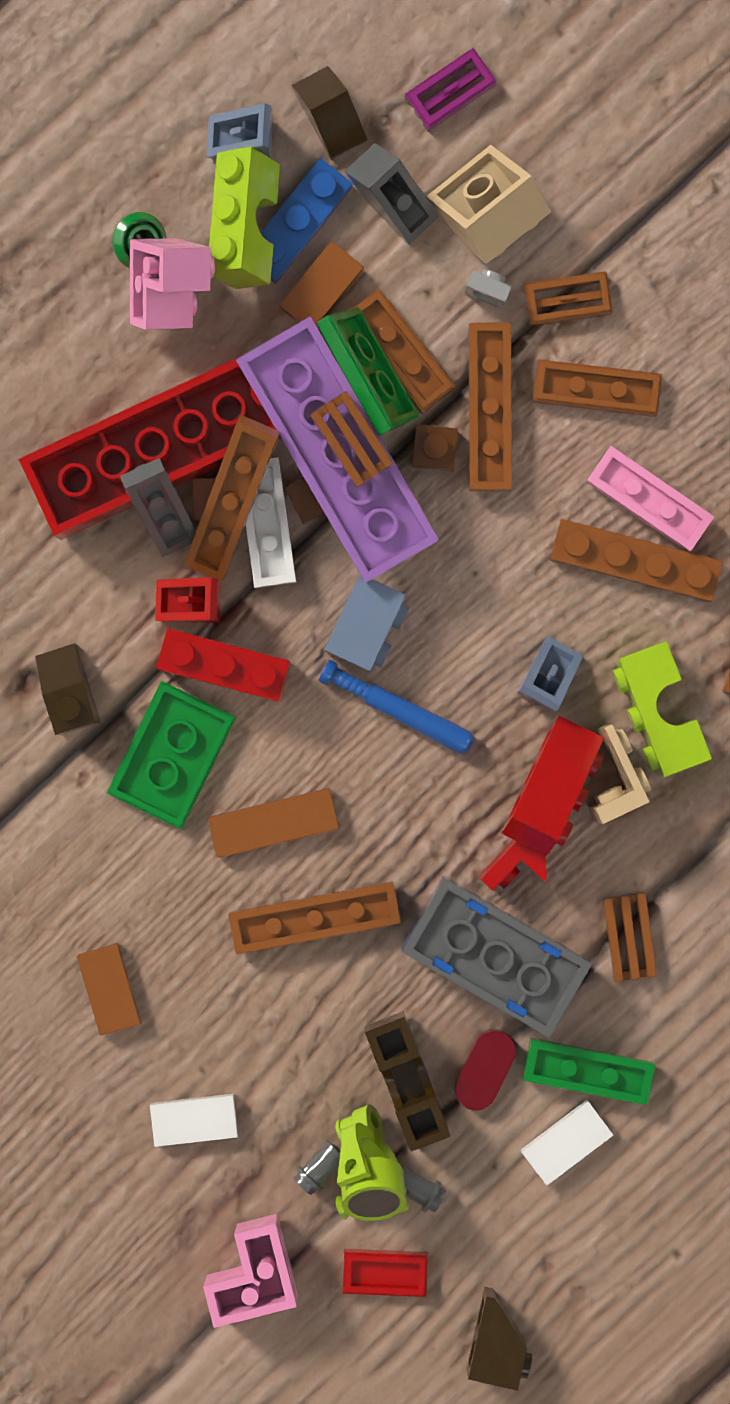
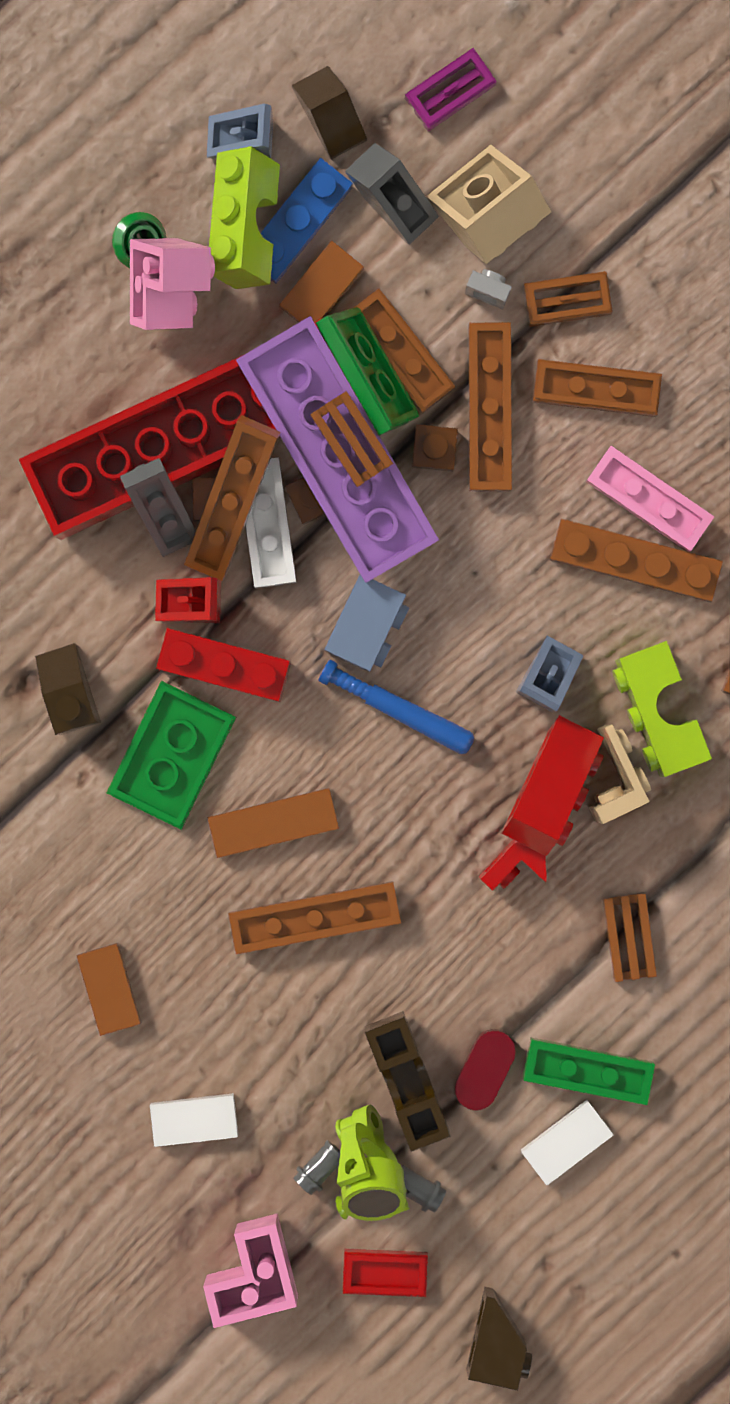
dark grey piece [401,875,592,1038] -> none

